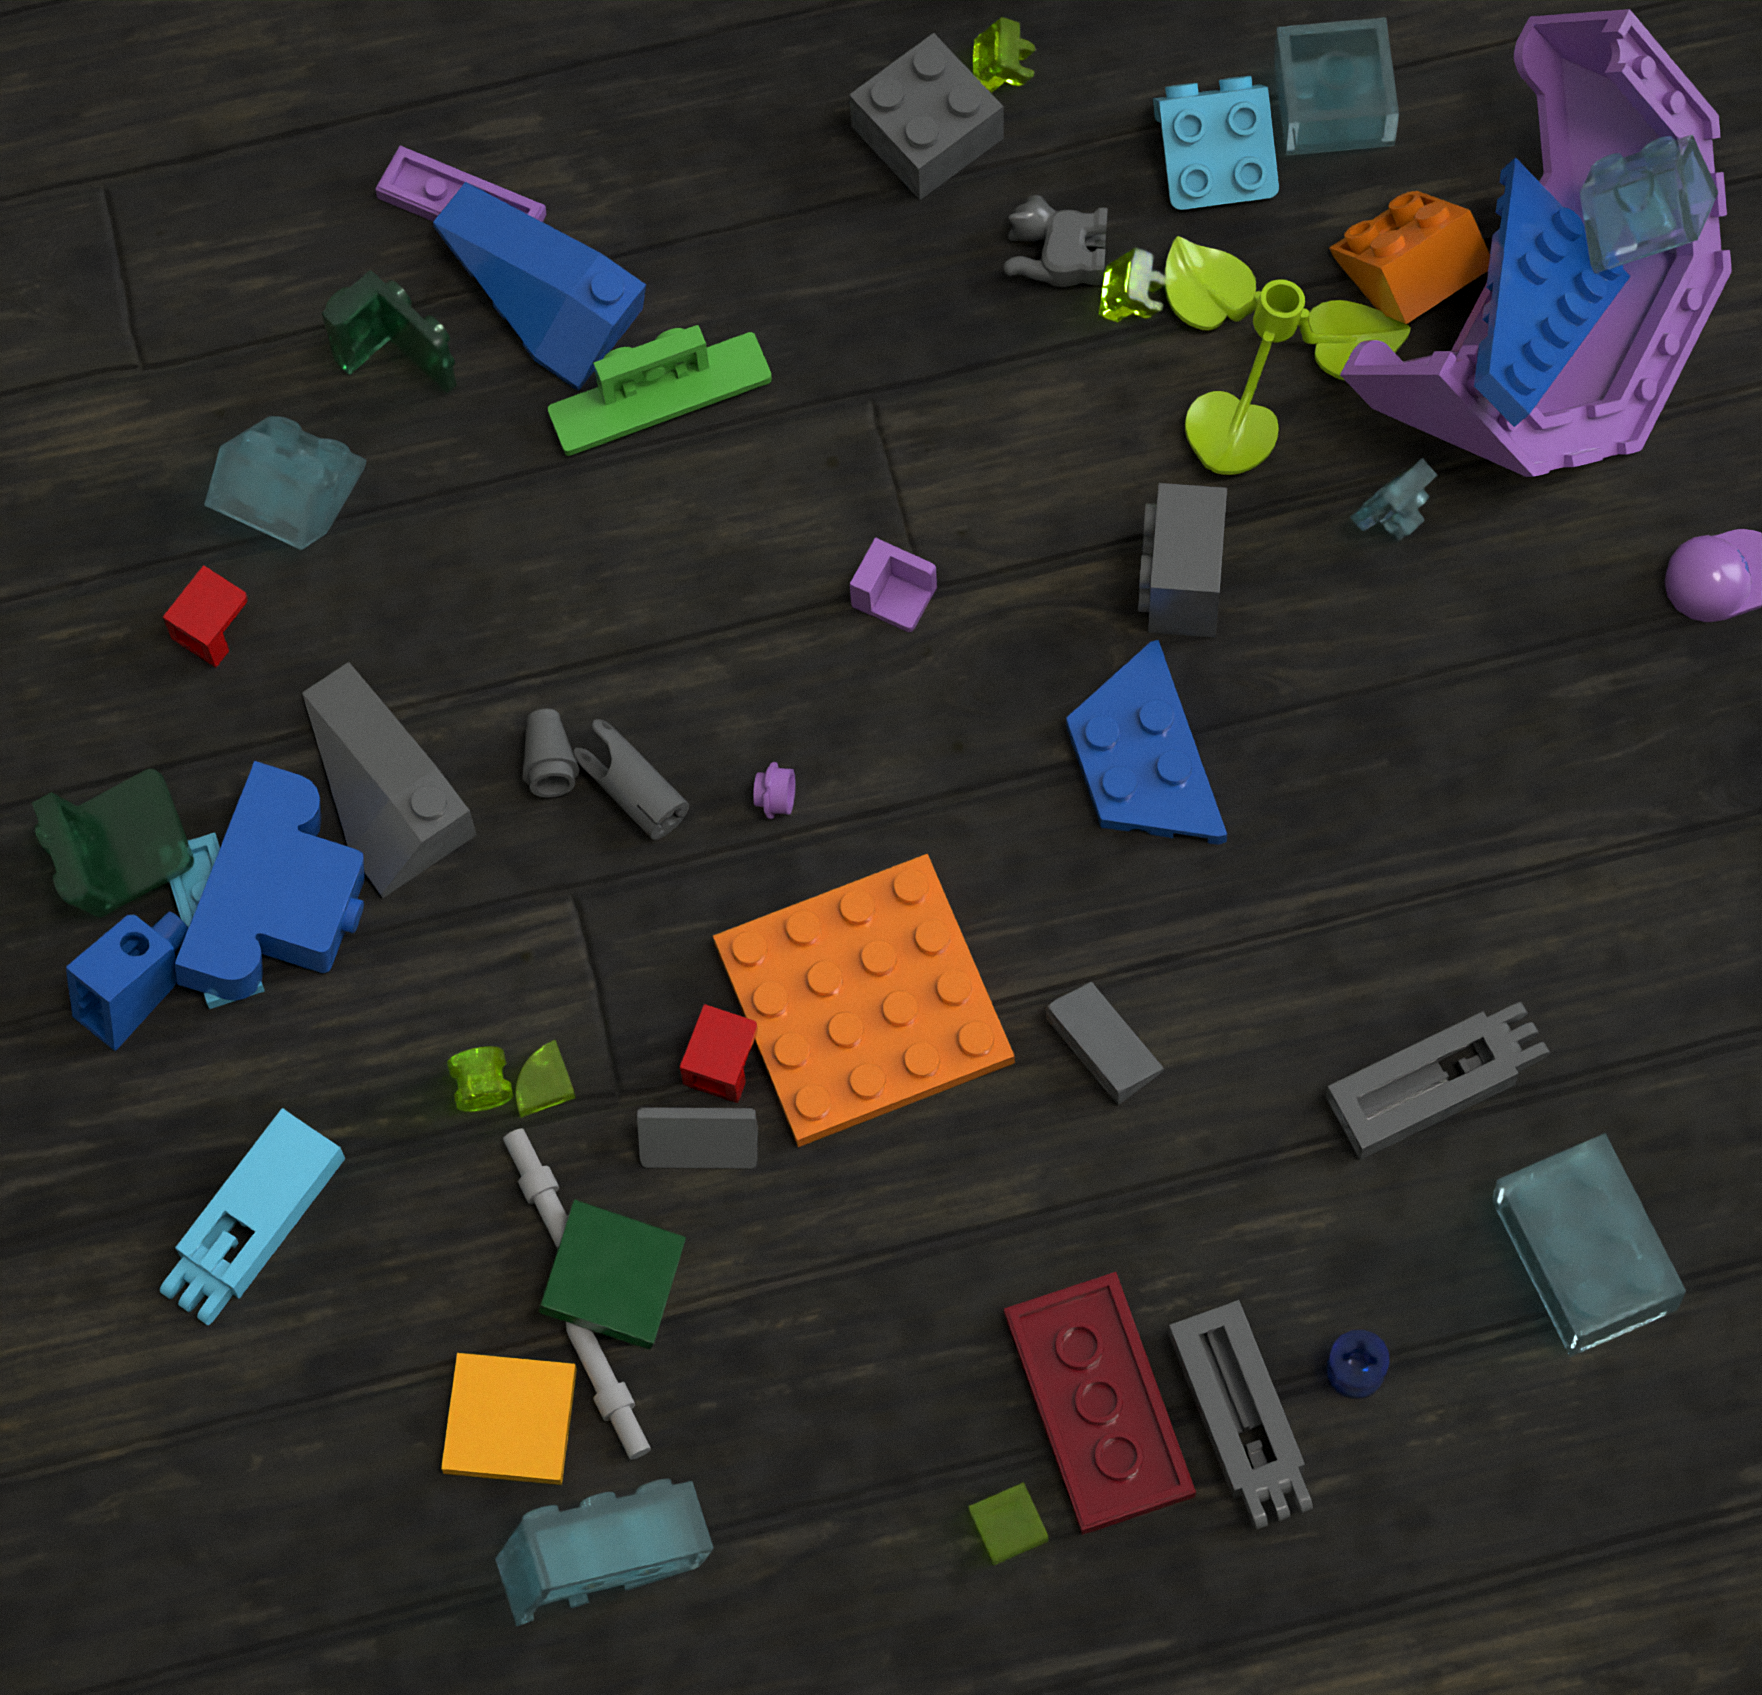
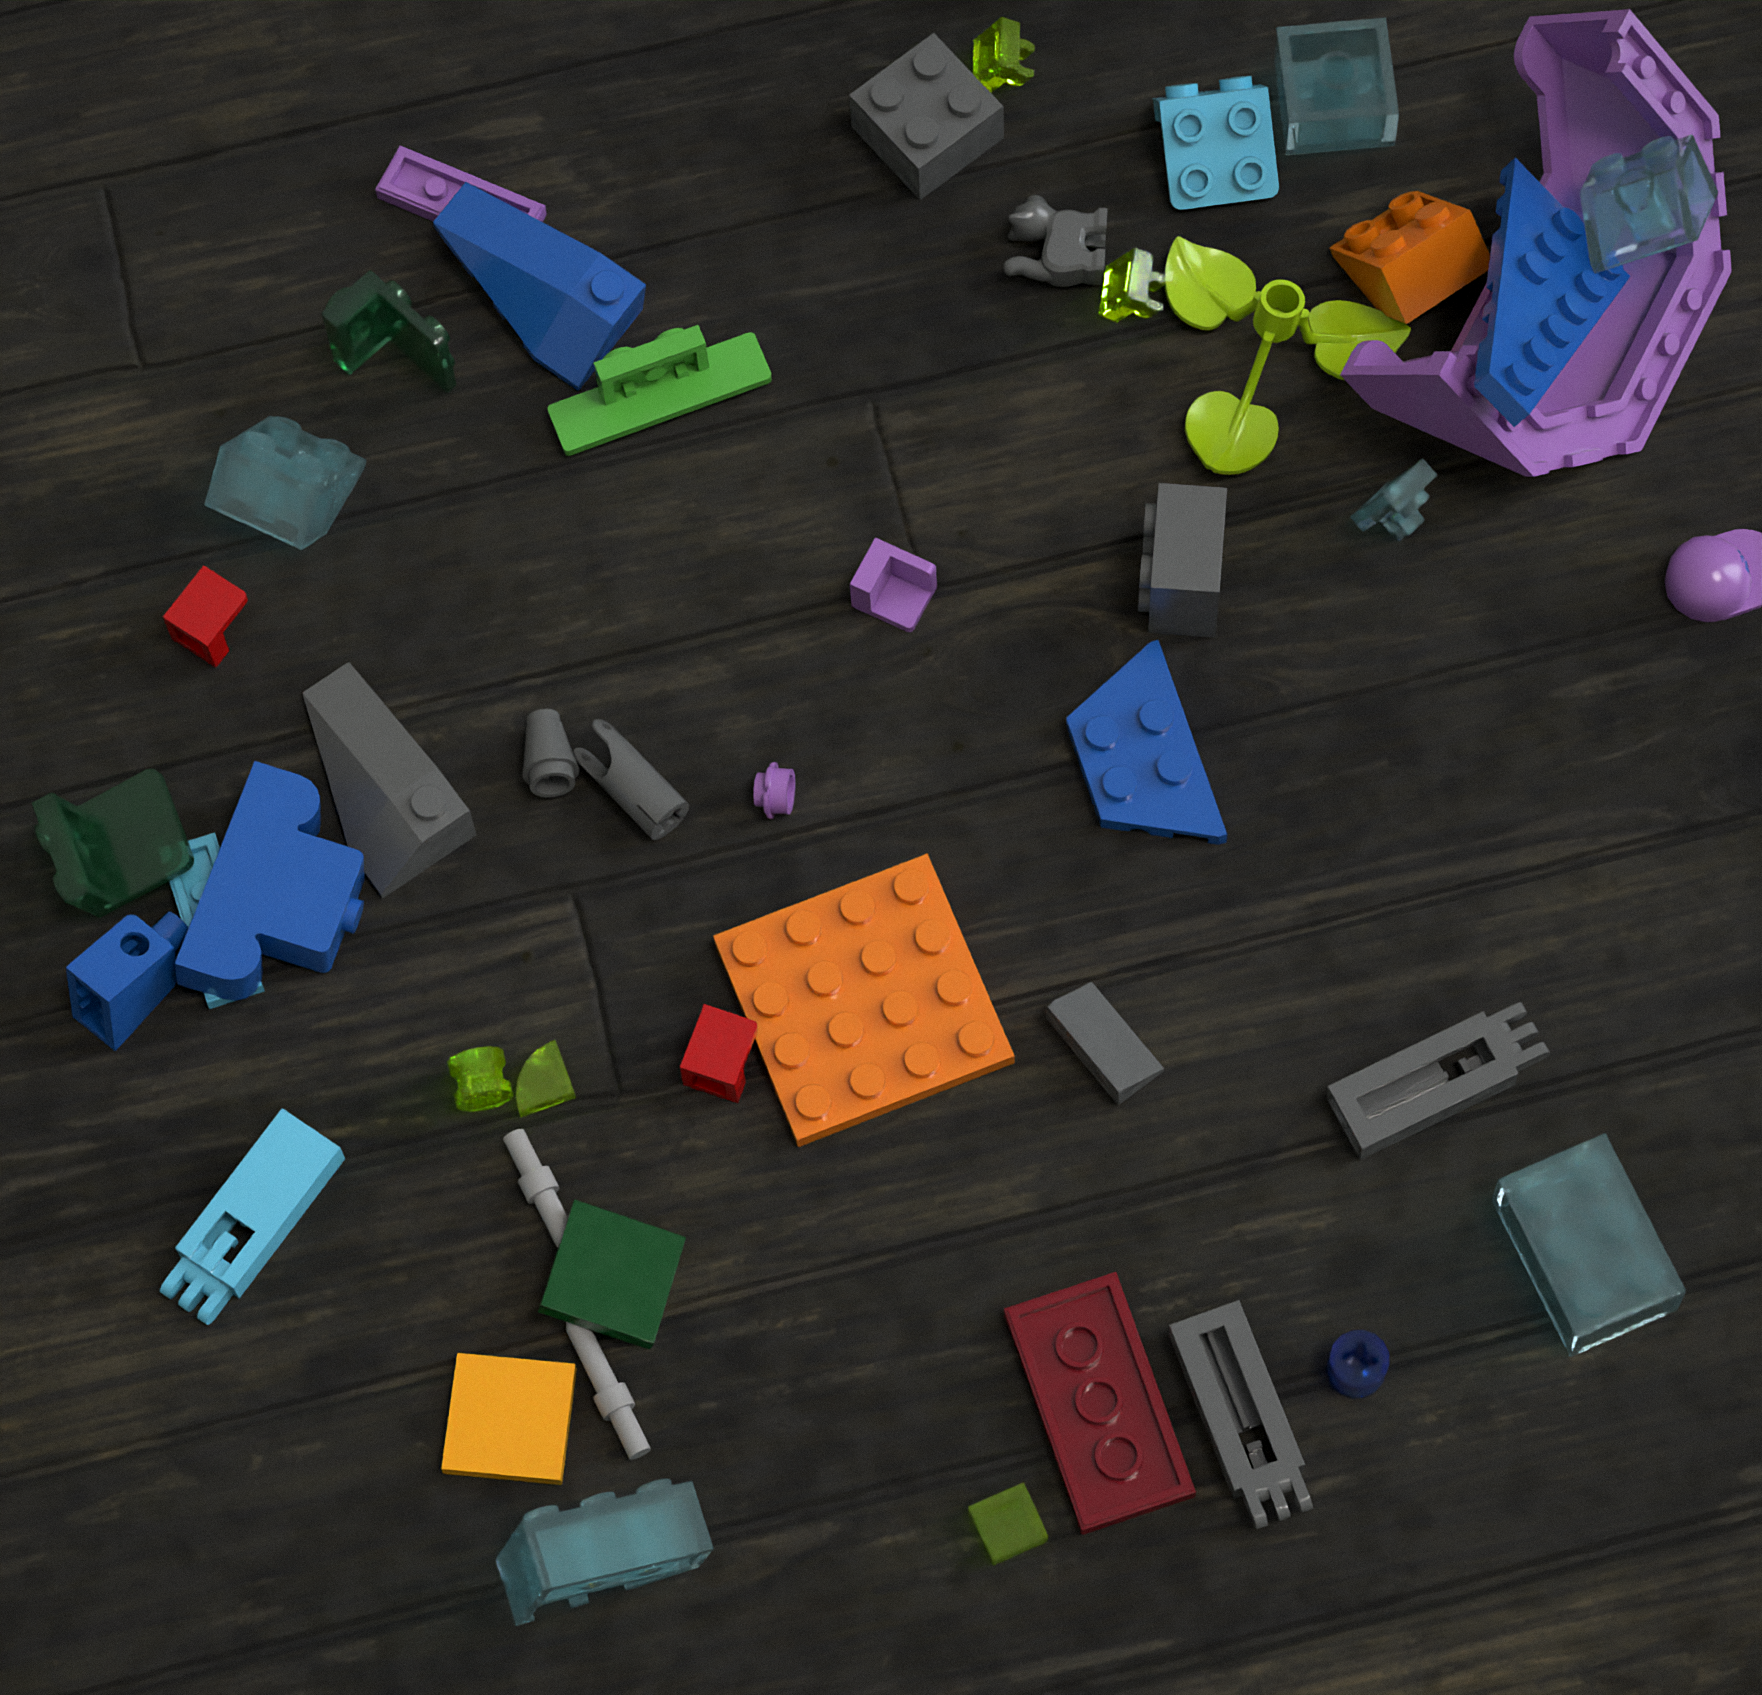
dark grey slope [637,1108,758,1169] -> none

